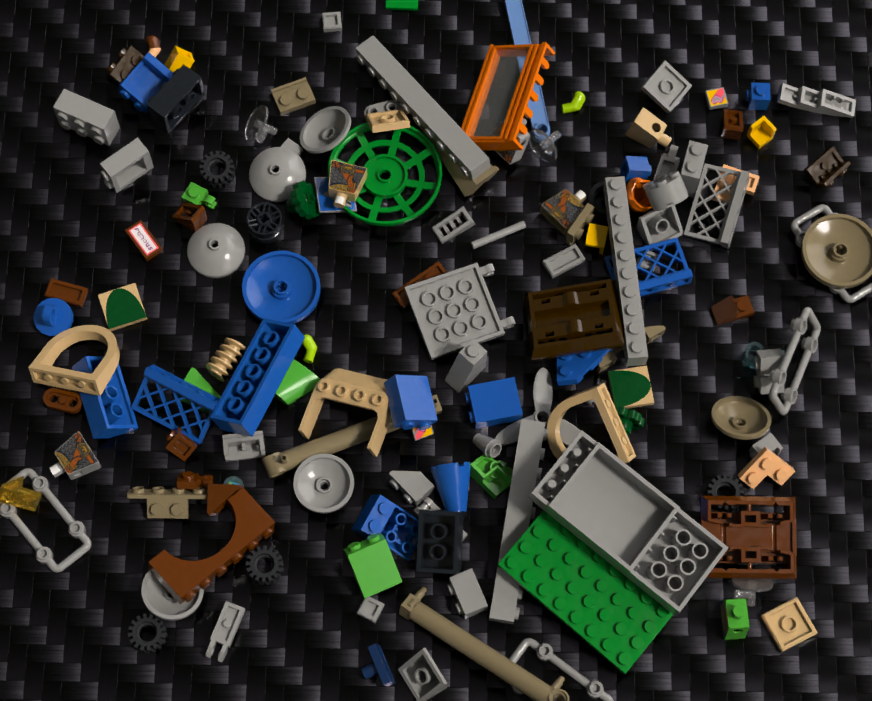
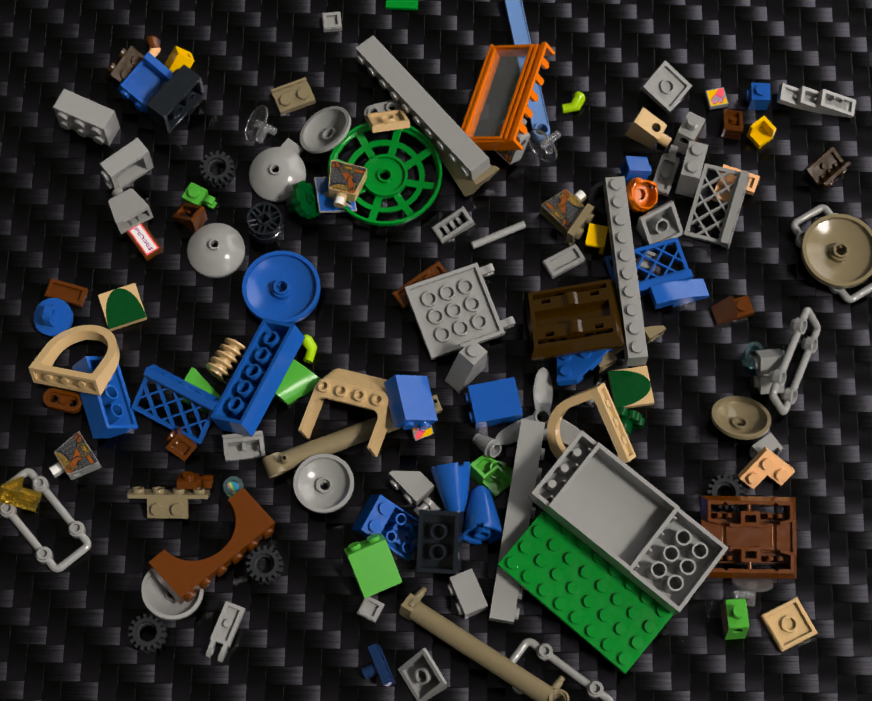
reddish brown slope [207,484,244,516] -> none
light grey brick [643,170,689,211] -> none
none -> light grey torso [108,187,153,234]
none -> blue cone [462,486,503,545]
none -> slope [649,279,709,309]
none -> light grey torso [673,112,706,155]

